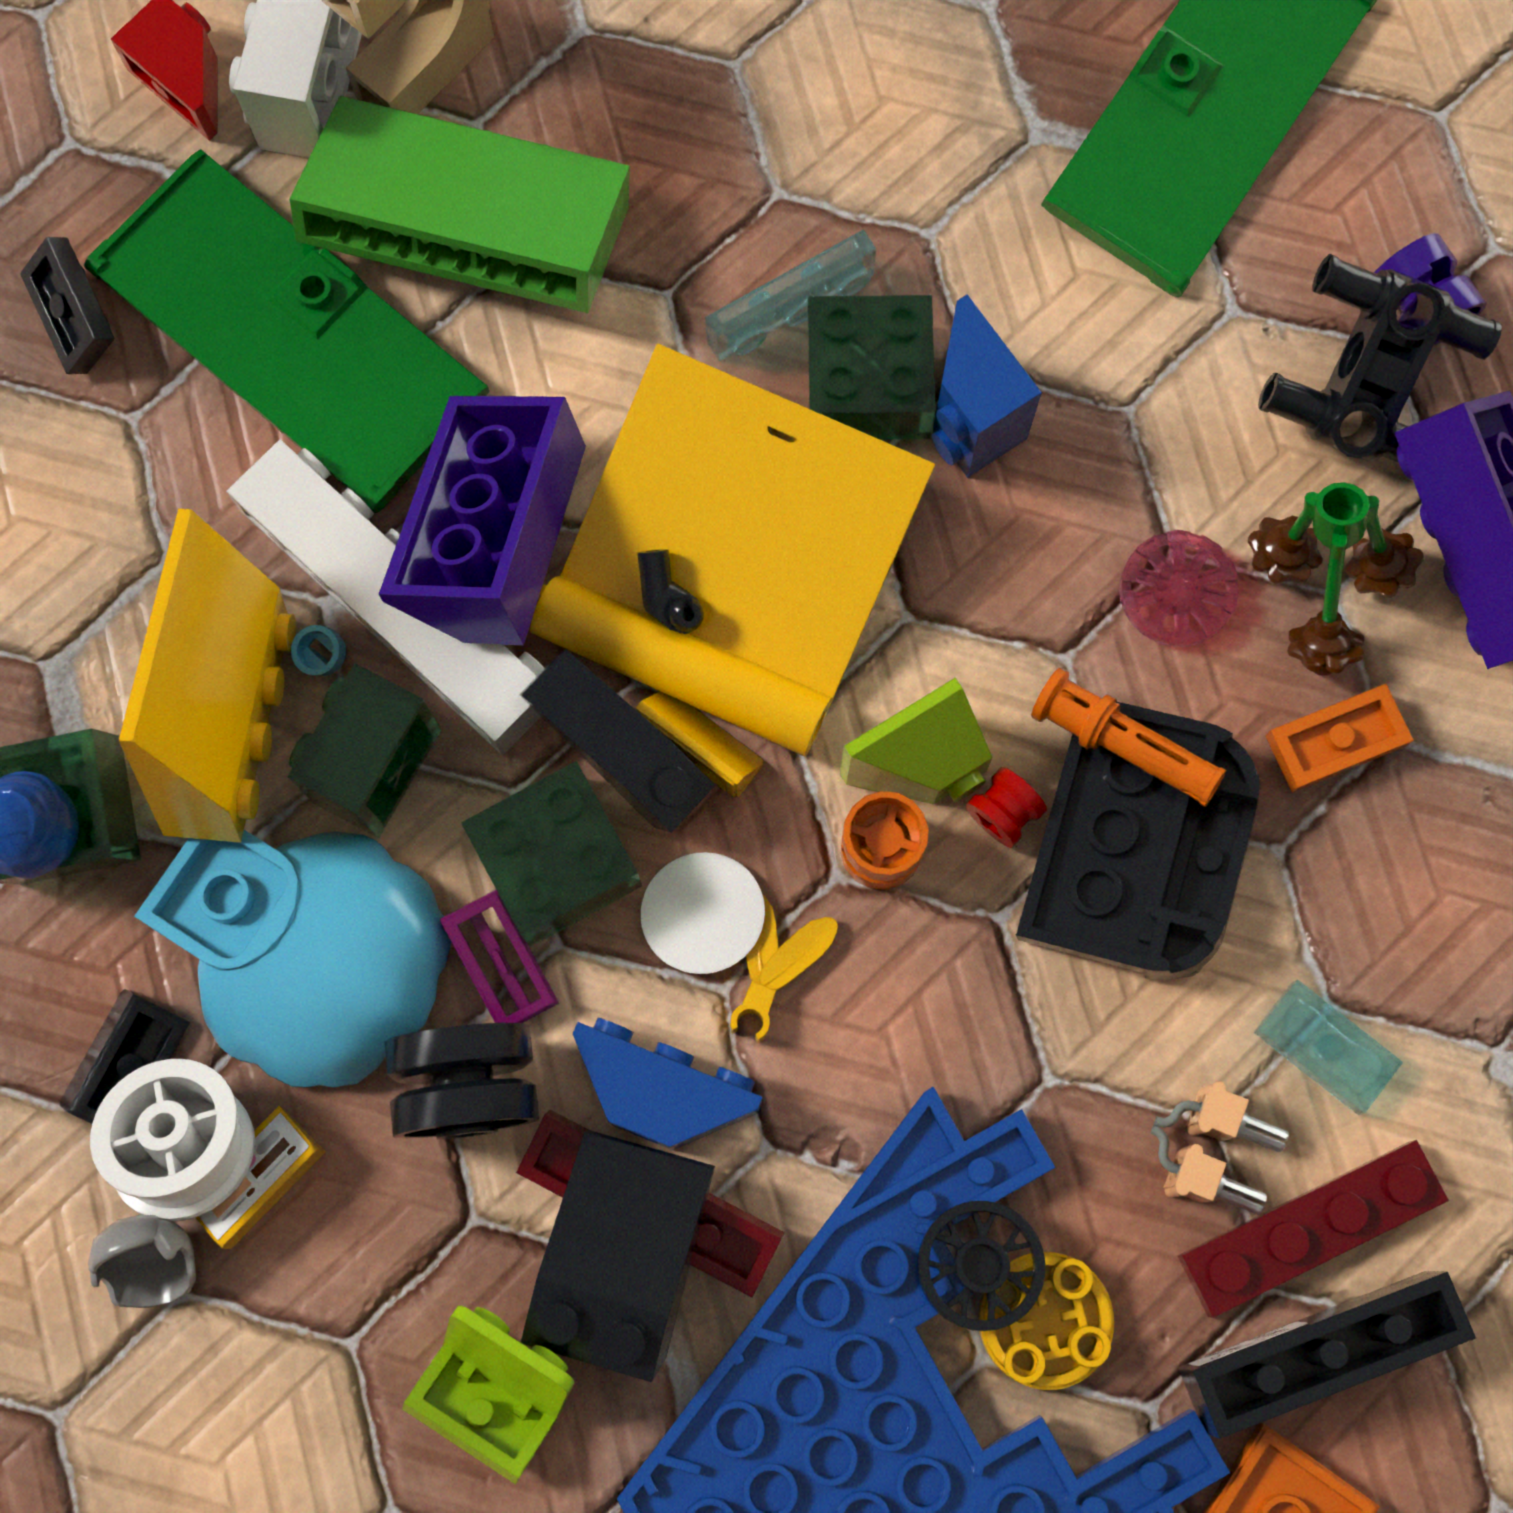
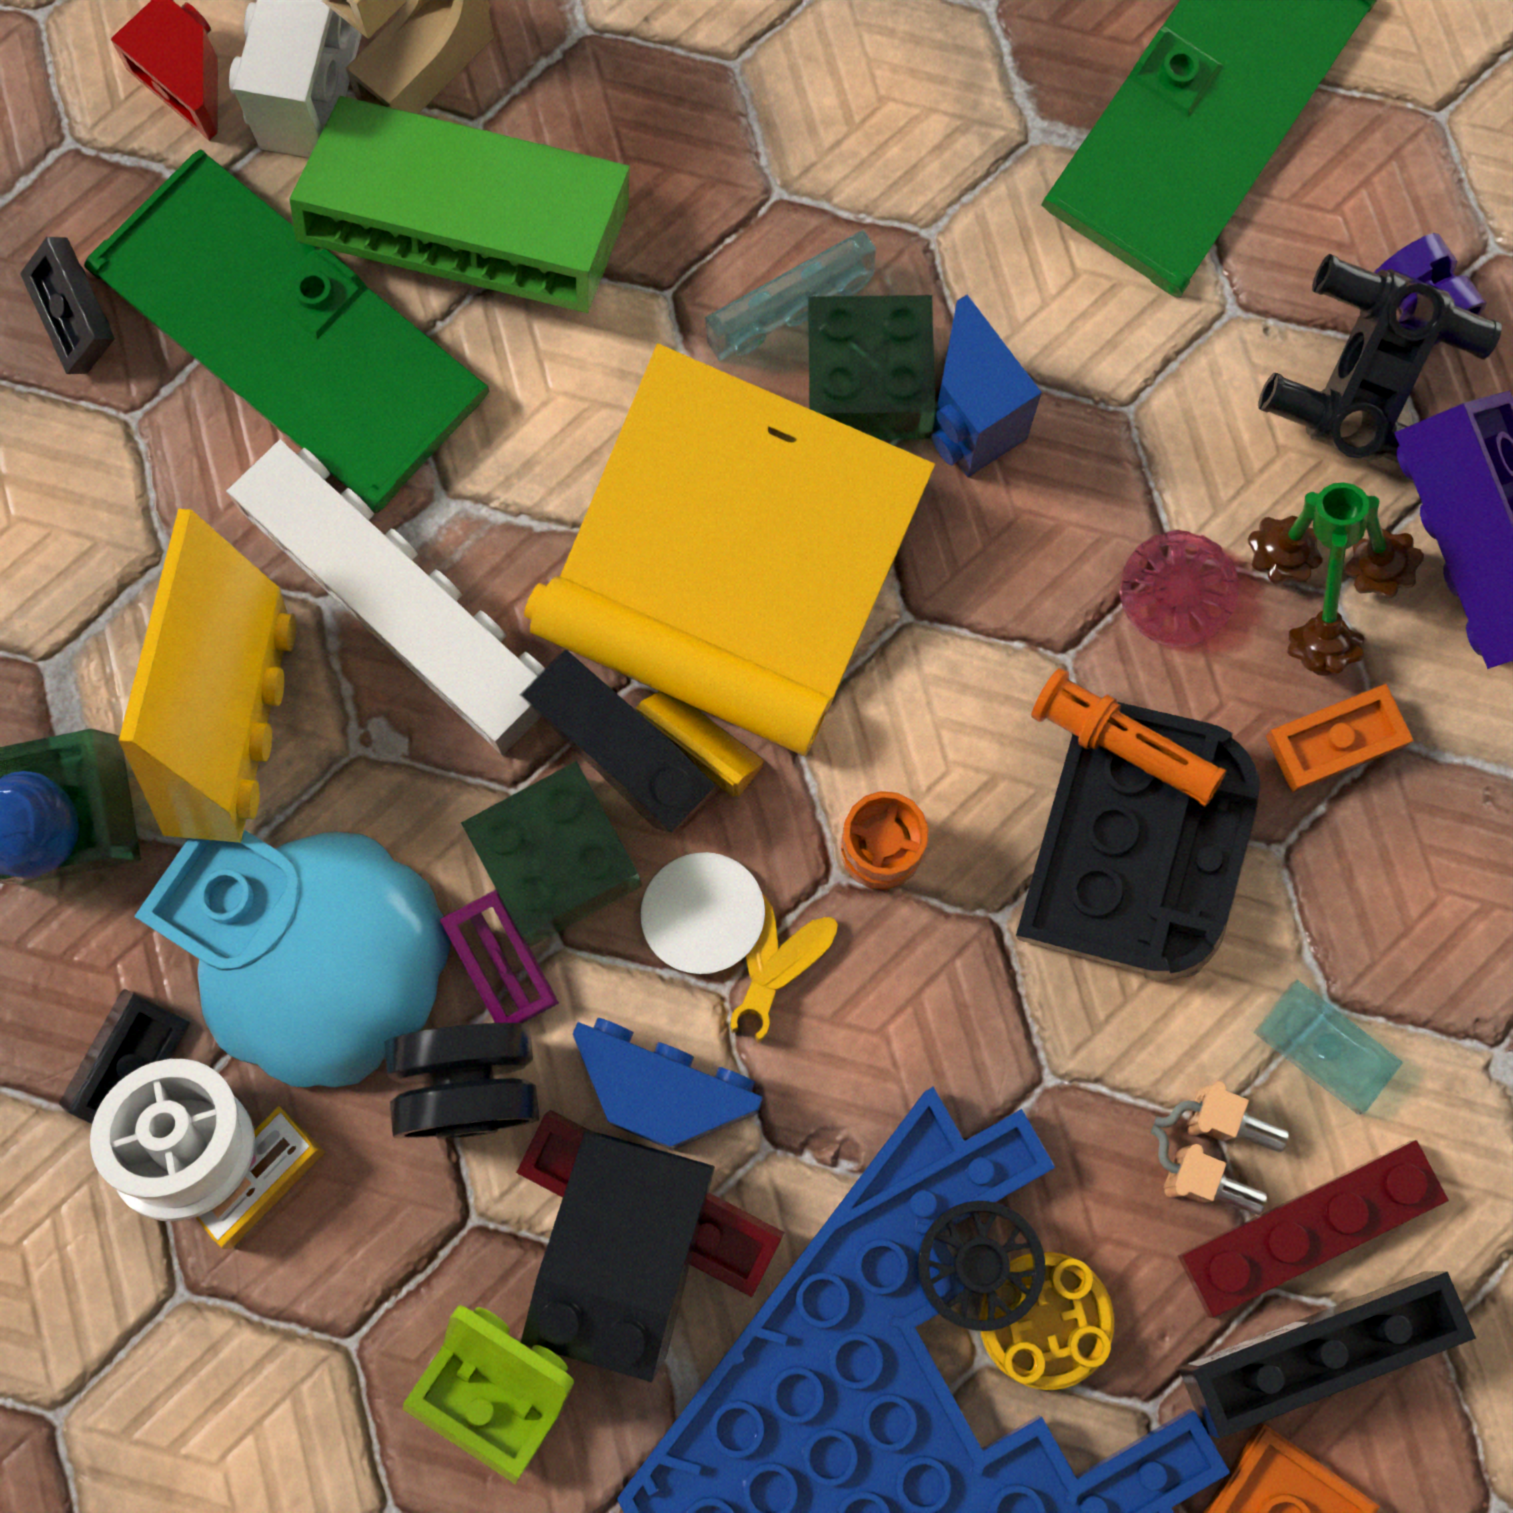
light grey hair [88,1214,196,1308] -> none
clear green brick [287,663,442,838] -> none
medium azure hinge [291,625,347,677] -> none
dark purple slope [379,396,586,645] -> none
black arm [637,549,704,634] -> none
lime slope [840,677,993,804] -> none
red wheel [965,767,1047,848] -> none

